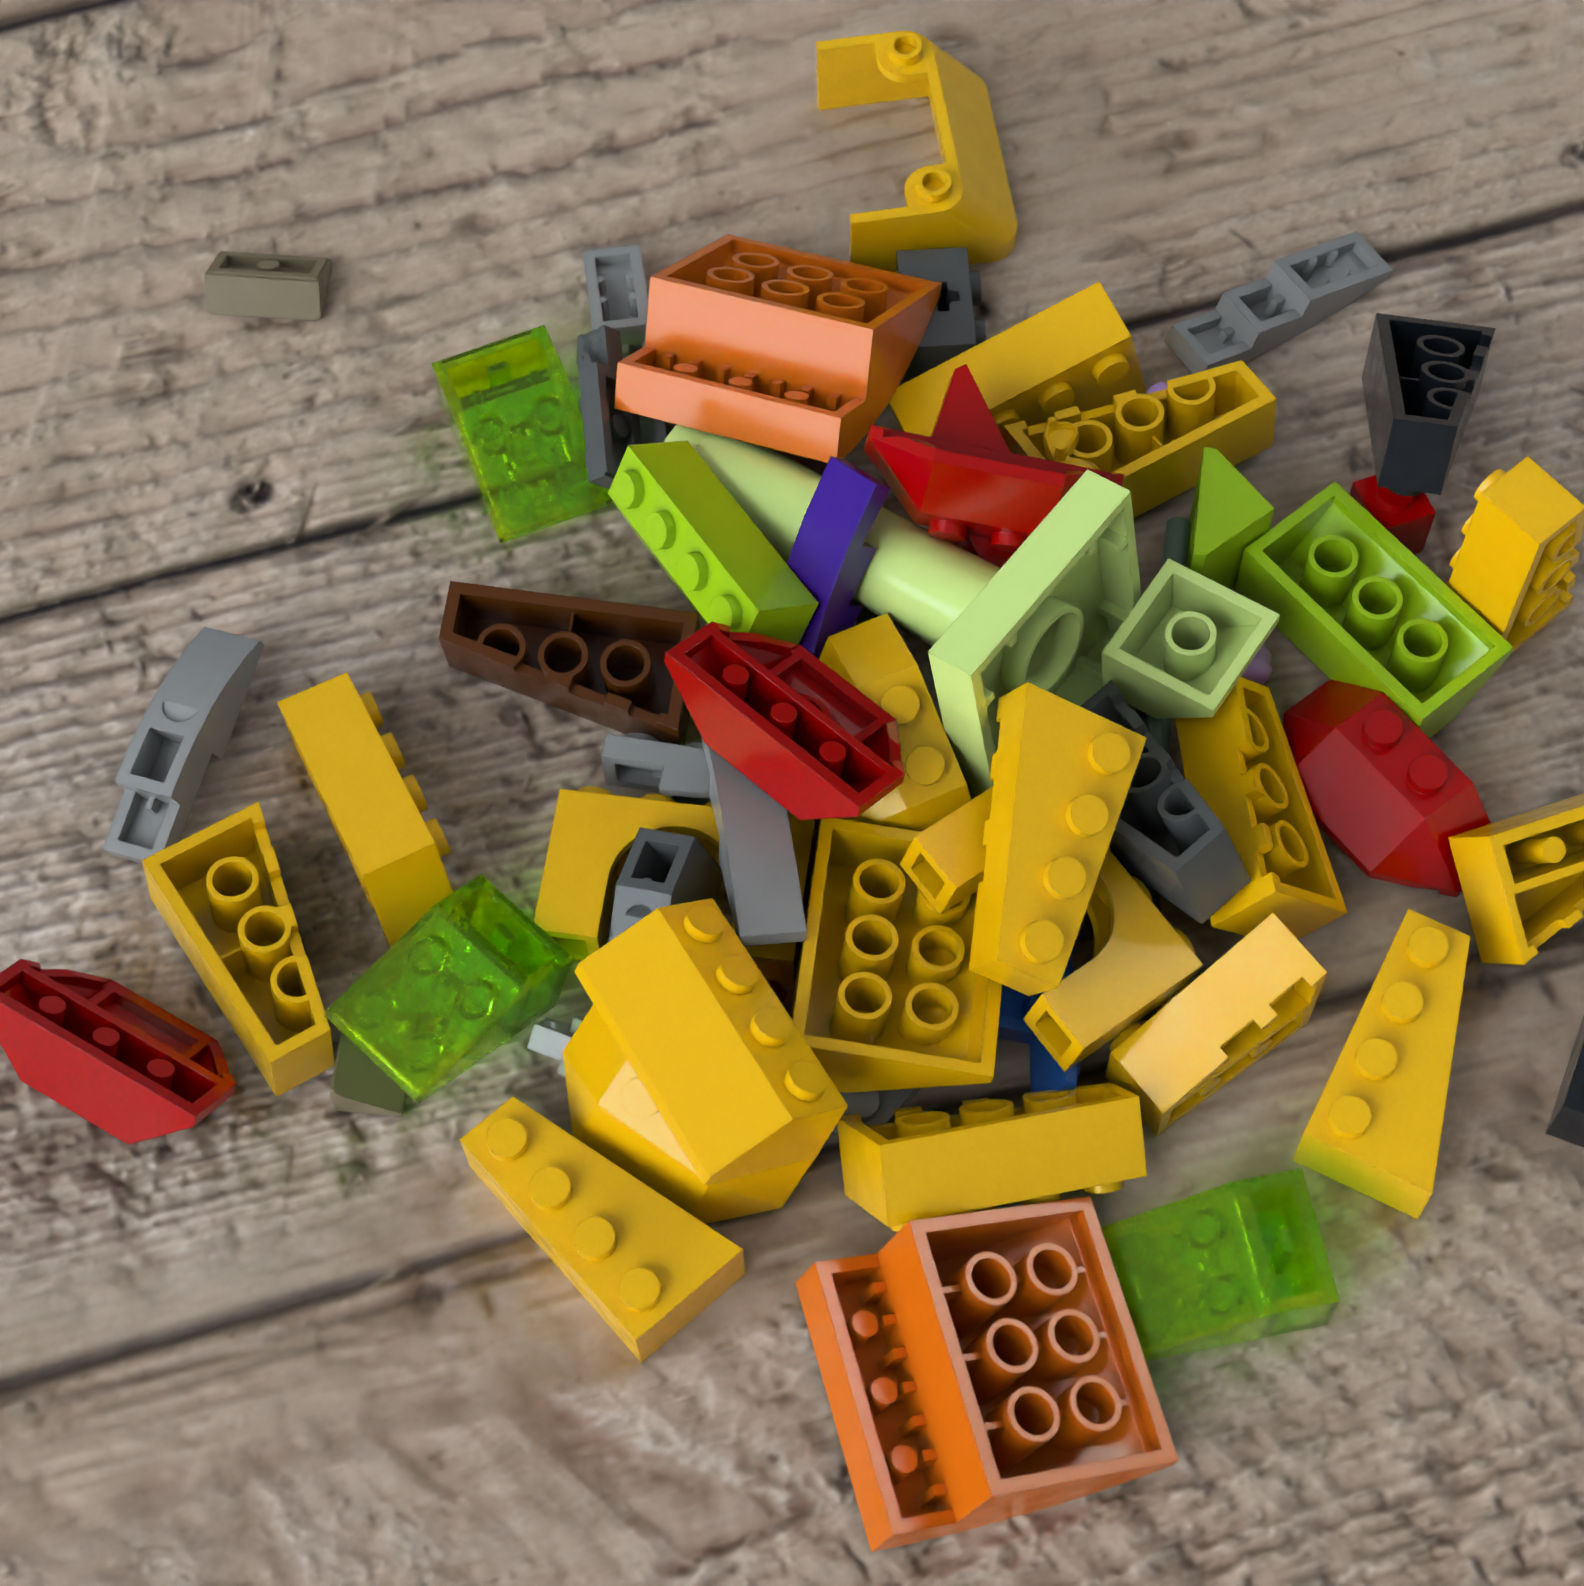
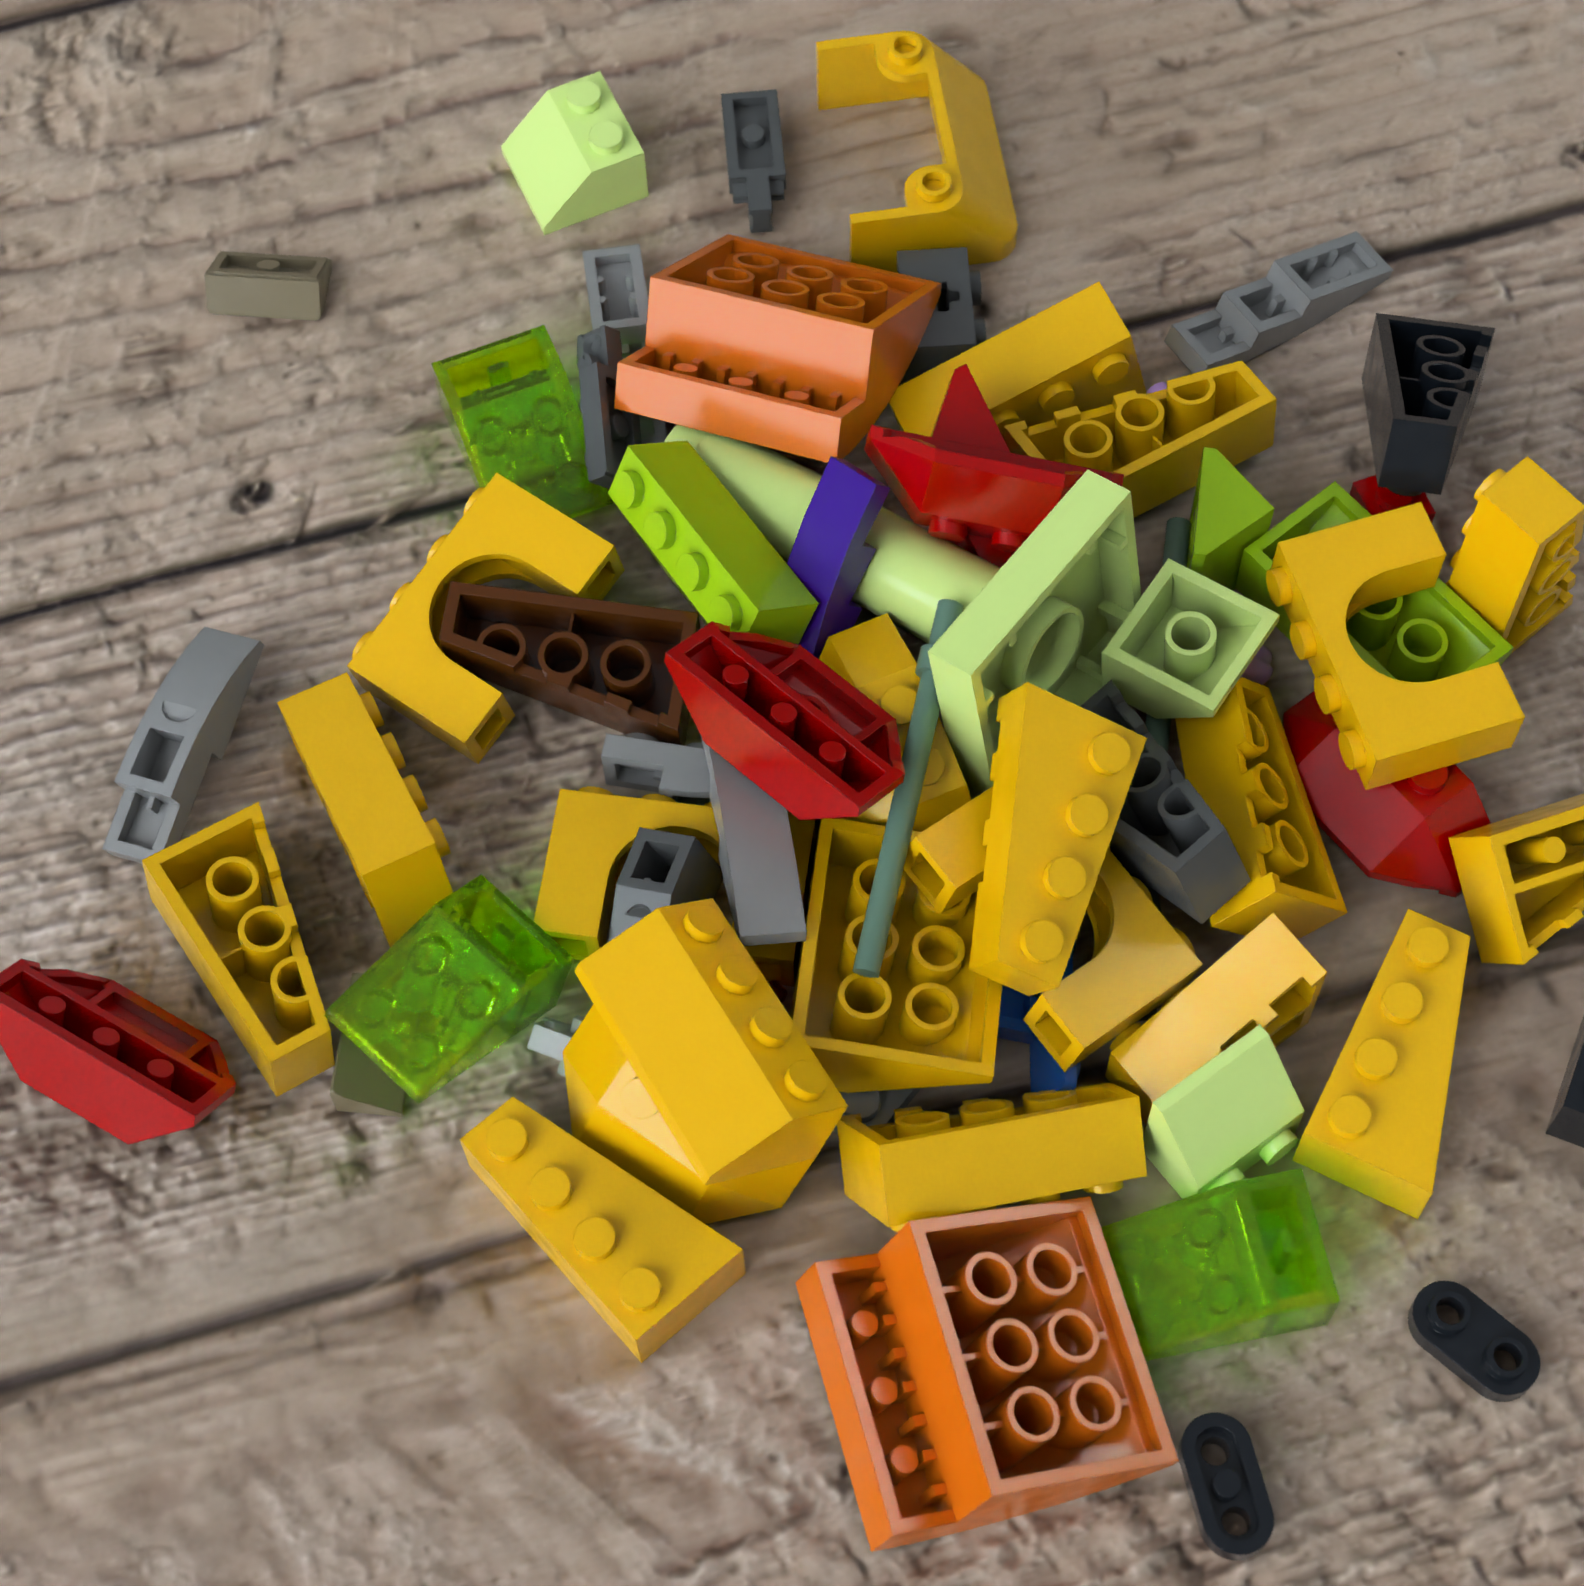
yellow piece [1043,416,1099,470] -> none
none -> yellow arch [347,472,625,764]
none -> yellowish green slope [501,71,649,235]
none -> dark grey hinge [721,89,786,233]
none -> sand green bar [852,599,964,978]
none -> yellowish green slope [1143,1024,1305,1211]
none -> black plate [1178,1413,1274,1561]
none -> yellow arch [1266,502,1525,790]
none -> black plate [1408,1281,1540,1402]

